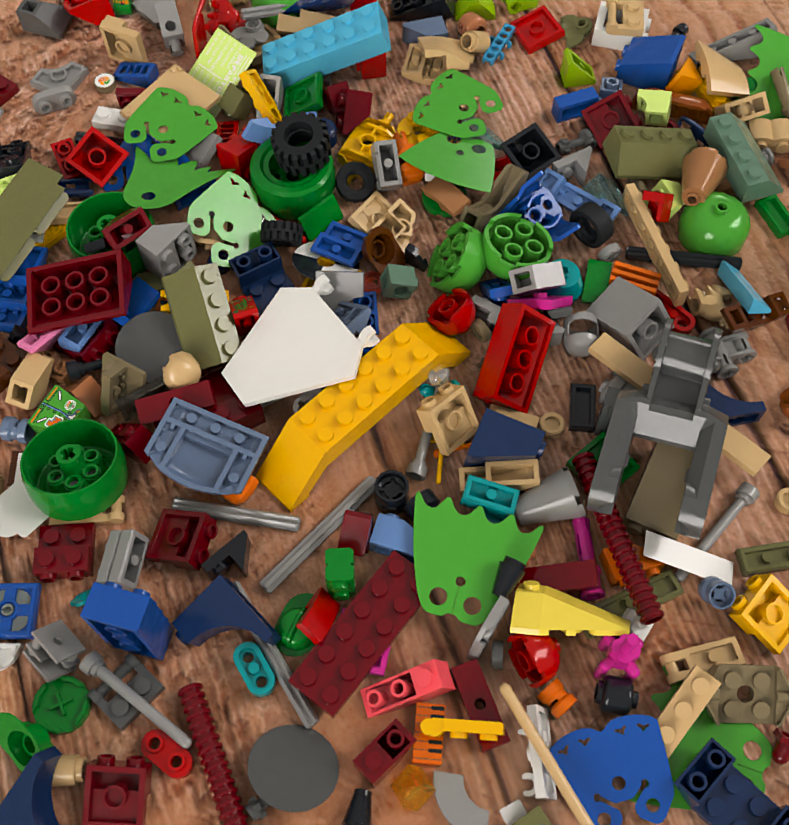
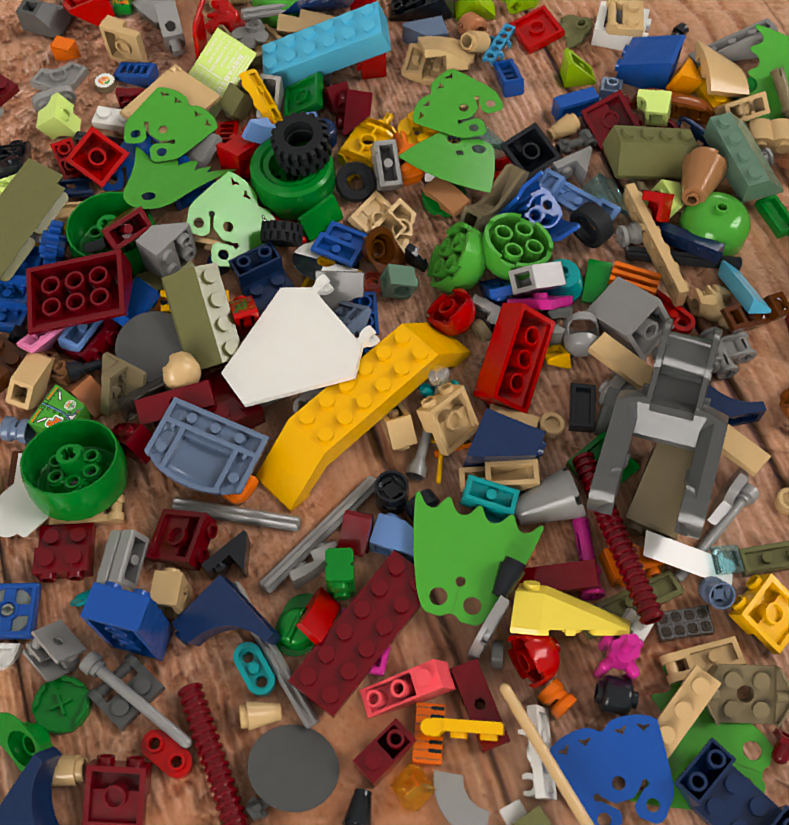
light grey tile [598,243,622,262] -> none
none -> yellowish green brick [36,92,81,140]
none -> blue gear [39,220,68,265]
none -> orange slope [50,35,81,61]
none -> tan brick [150,568,193,620]
none -> tan cone [239,701,282,731]
none -> light grey slope [289,541,338,590]
none -> tan slope [380,402,417,451]
none -> blue slope [493,59,524,98]
none -> yellow slope [544,344,571,369]
none -> tan cone [546,113,581,141]
none -> light grey wheel [616,221,643,248]
none -> clear smoke tile [654,605,715,643]
none -> dark blue piece [655,222,725,263]
none -> light grey tile [707,467,749,526]
none -> clear light blue tile [710,545,744,575]

